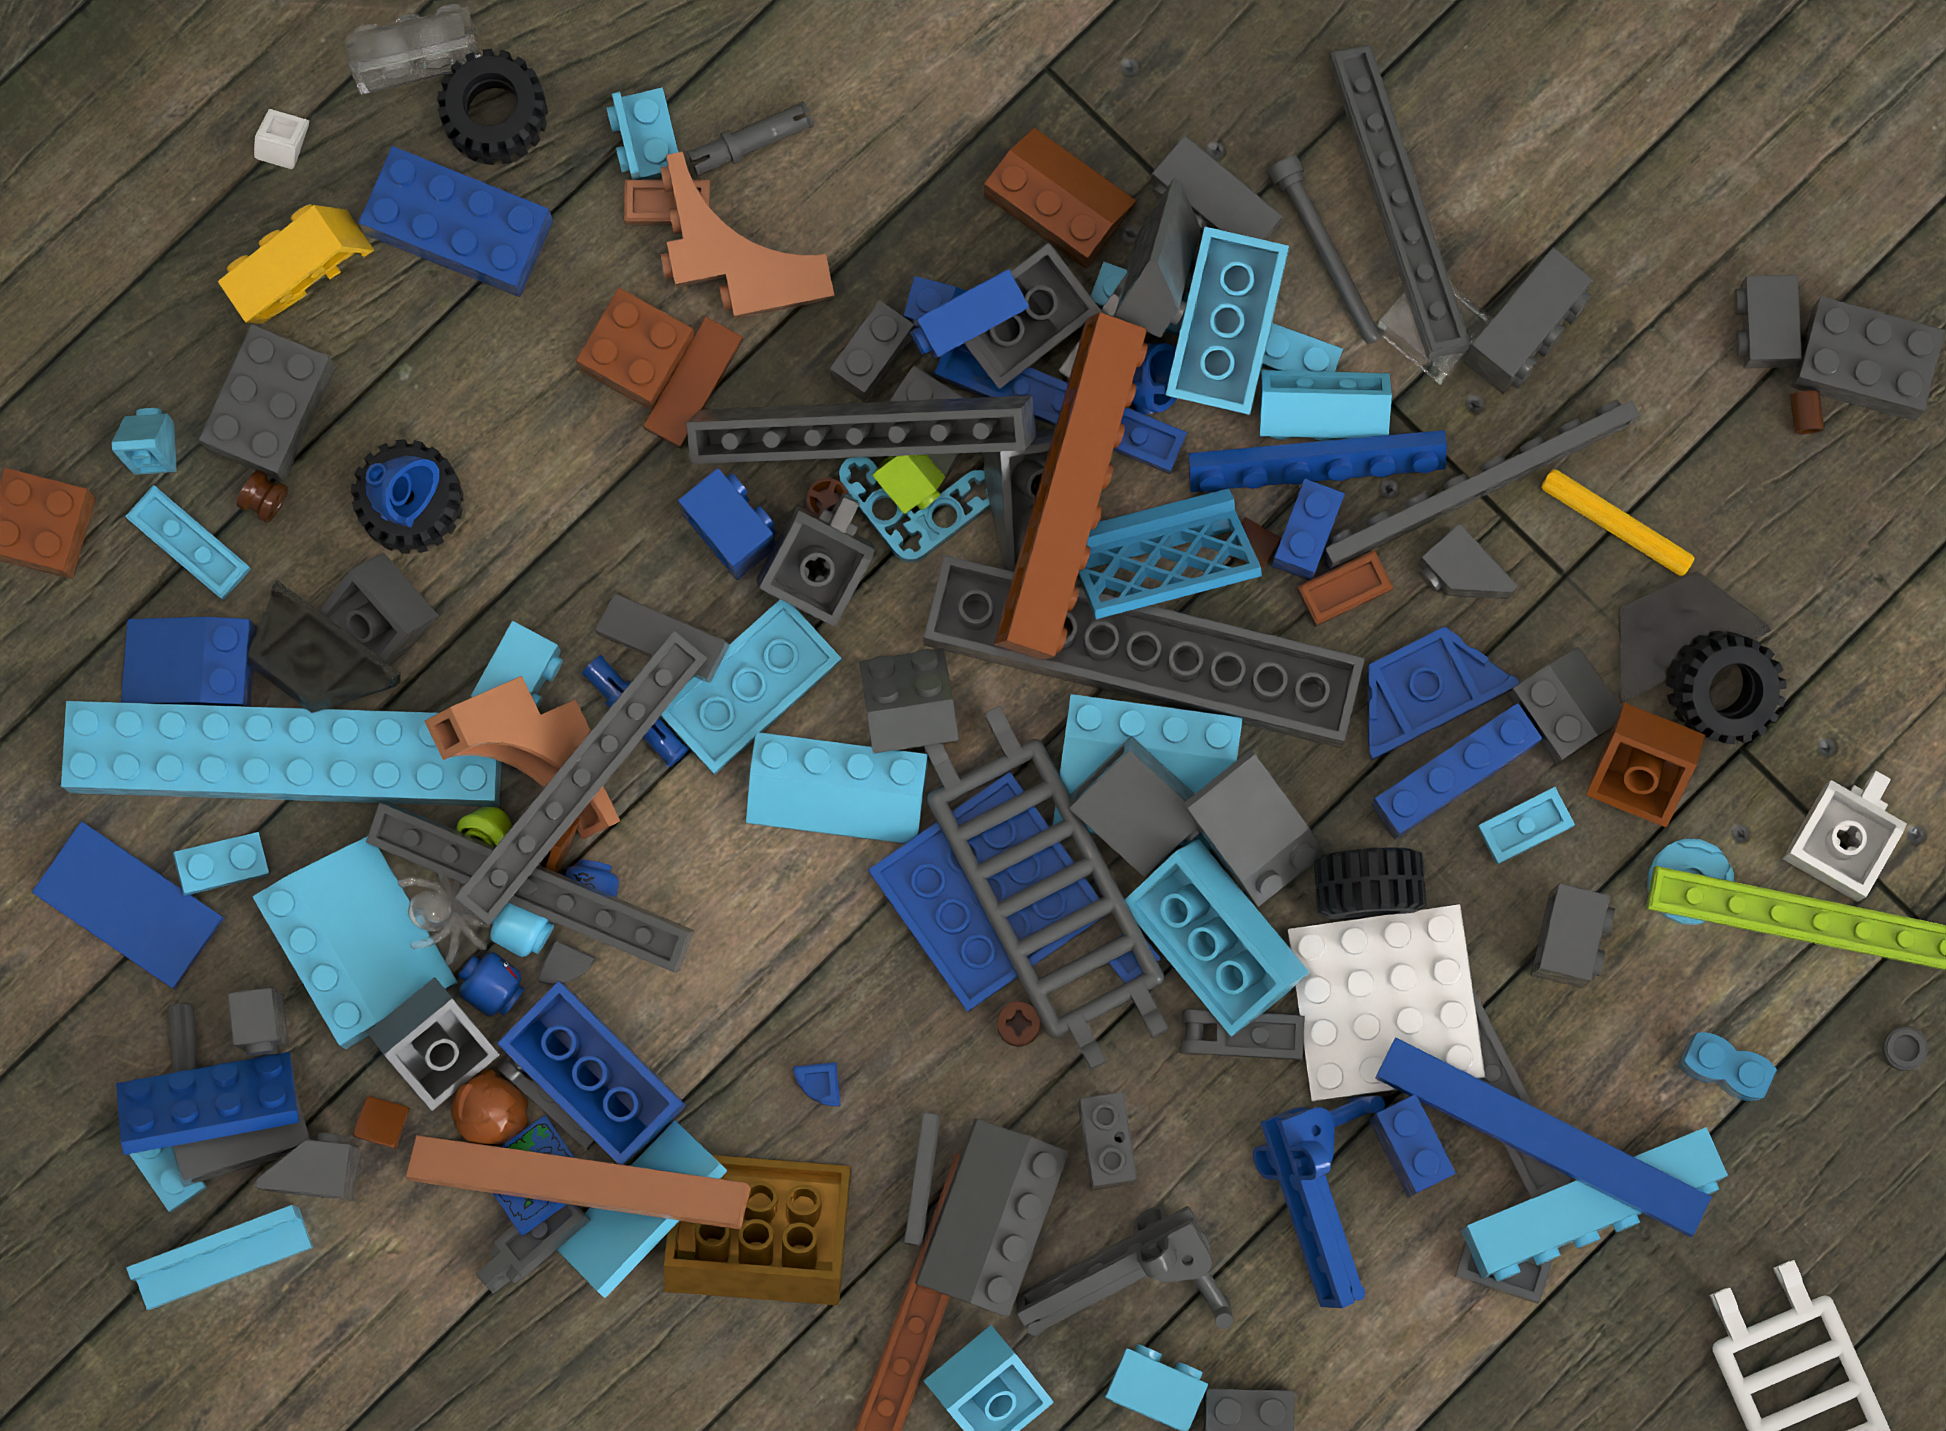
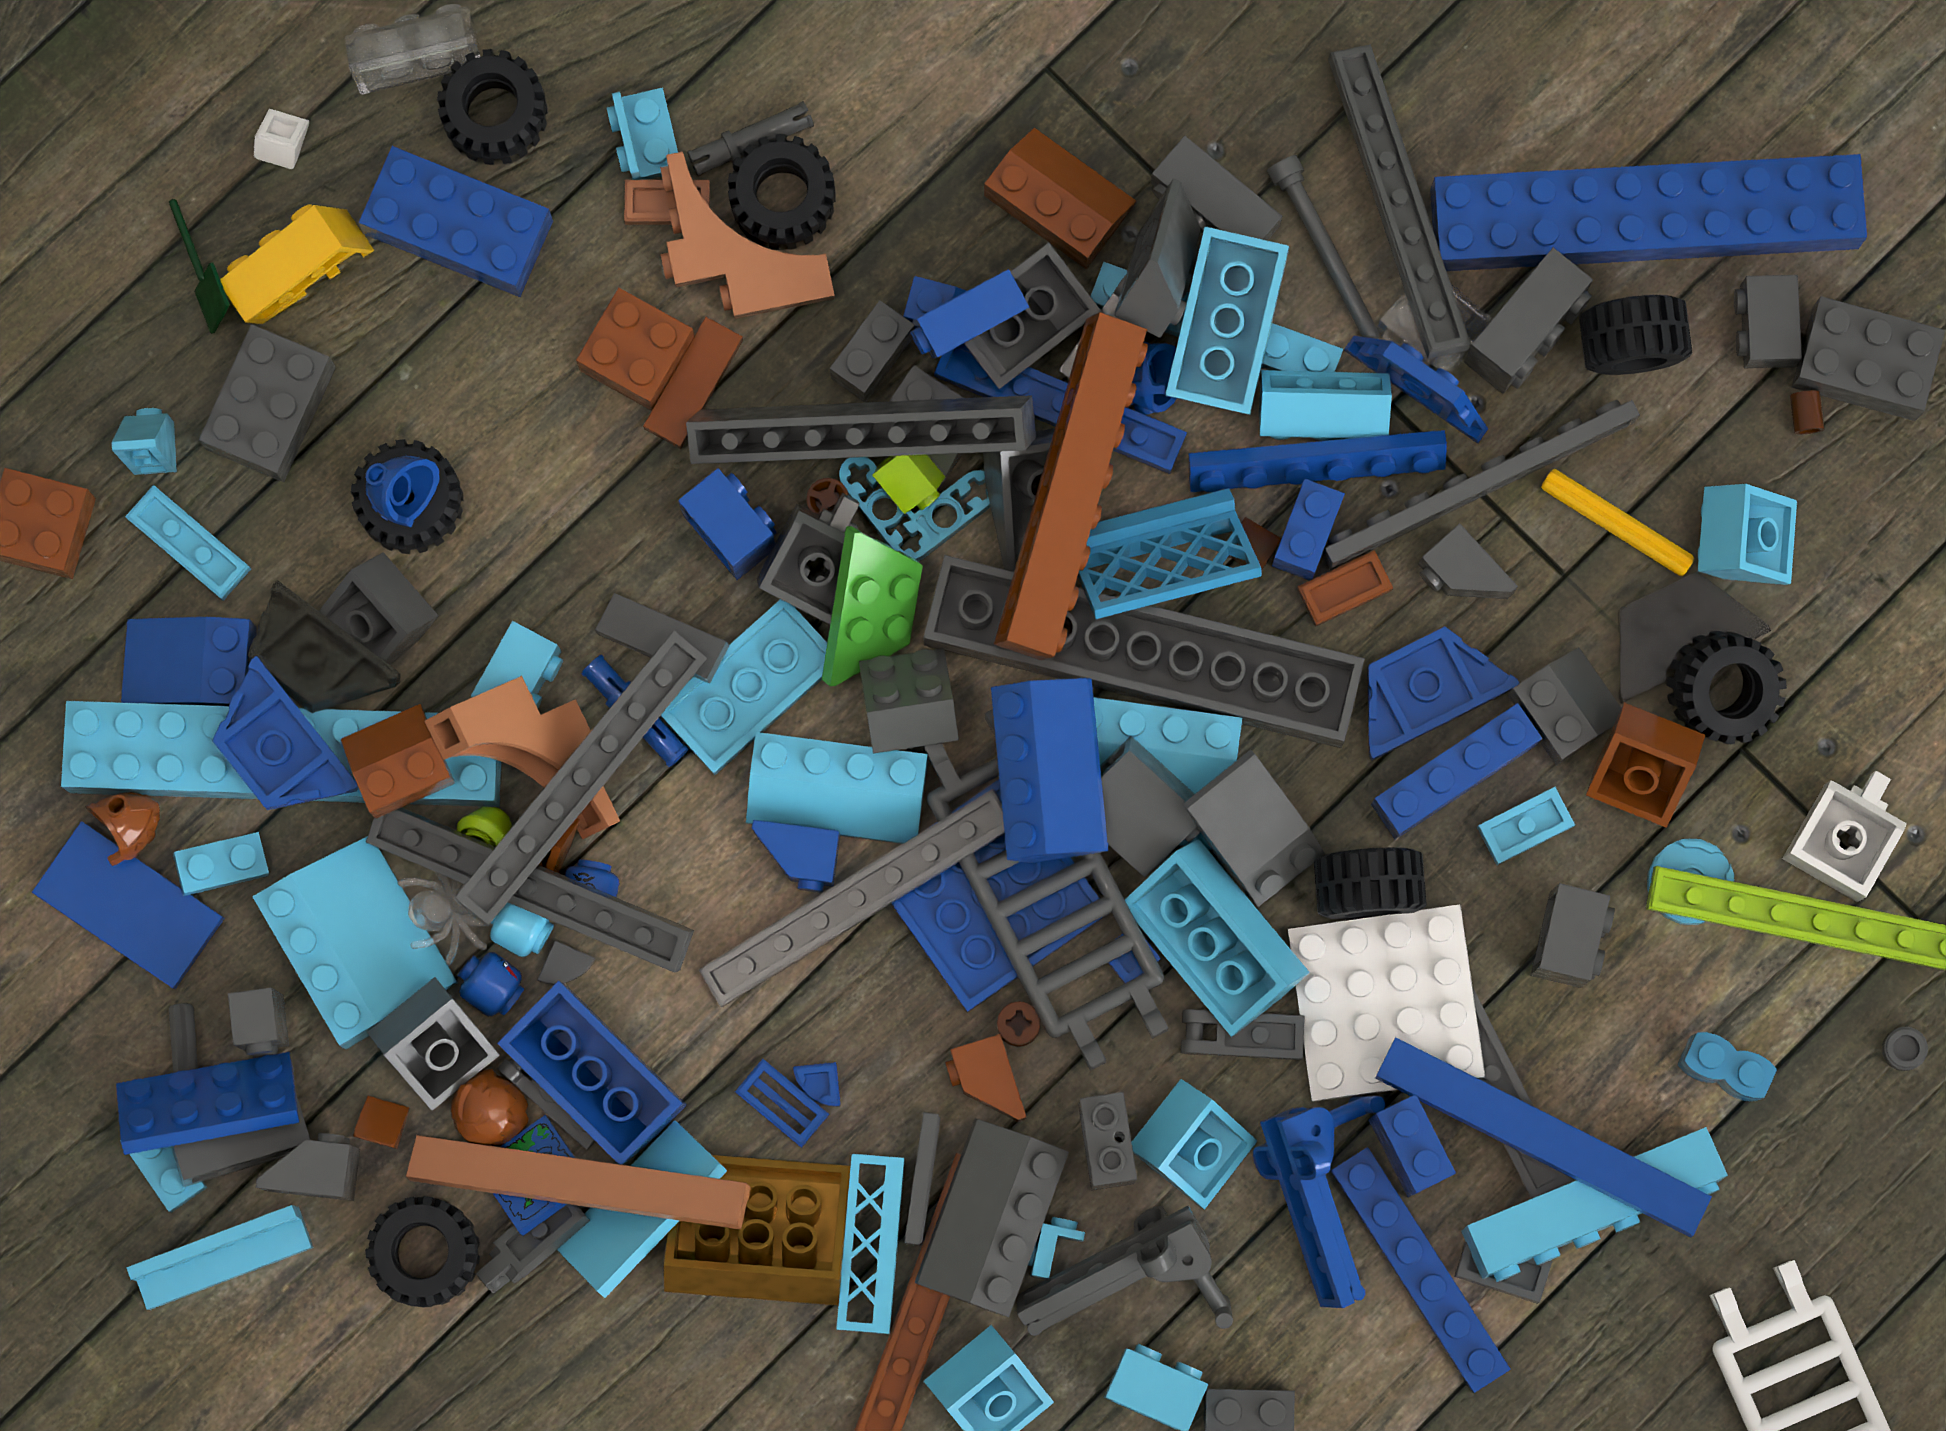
reddish brown wheel [236,470,288,523] -> none
none -> dark orange helmet [85,792,160,866]
none -> dark green piece [169,199,230,334]
none -> blue wing [212,656,359,810]
none -> dark orange slope [341,704,455,819]
none -> black tyre [365,1196,480,1308]
none -> dark grey tile [699,789,1005,1007]
none -> black tyre [728,134,836,250]
none -> blue tile [735,1059,829,1148]
none -> blue slope [752,820,840,892]
none -> bright green wing [821,526,923,686]
none -> medium azure fence [837,1154,905,1335]
none -> dark orange slope [945,1034,1027,1122]
none -> blue slope [991,678,1108,863]
none -> medium azure bracket [1028,1217,1085,1279]
none -> medium azure slope [1131,1079,1257,1210]
none -> blue plate [1330,1147,1511,1393]
none -> blue wing [1344,336,1488,443]
none -> blue brick [1430,154,1867,271]
none -> black tyre [1579,295,1693,375]
none -> medium azure slope [1698,484,1797,585]

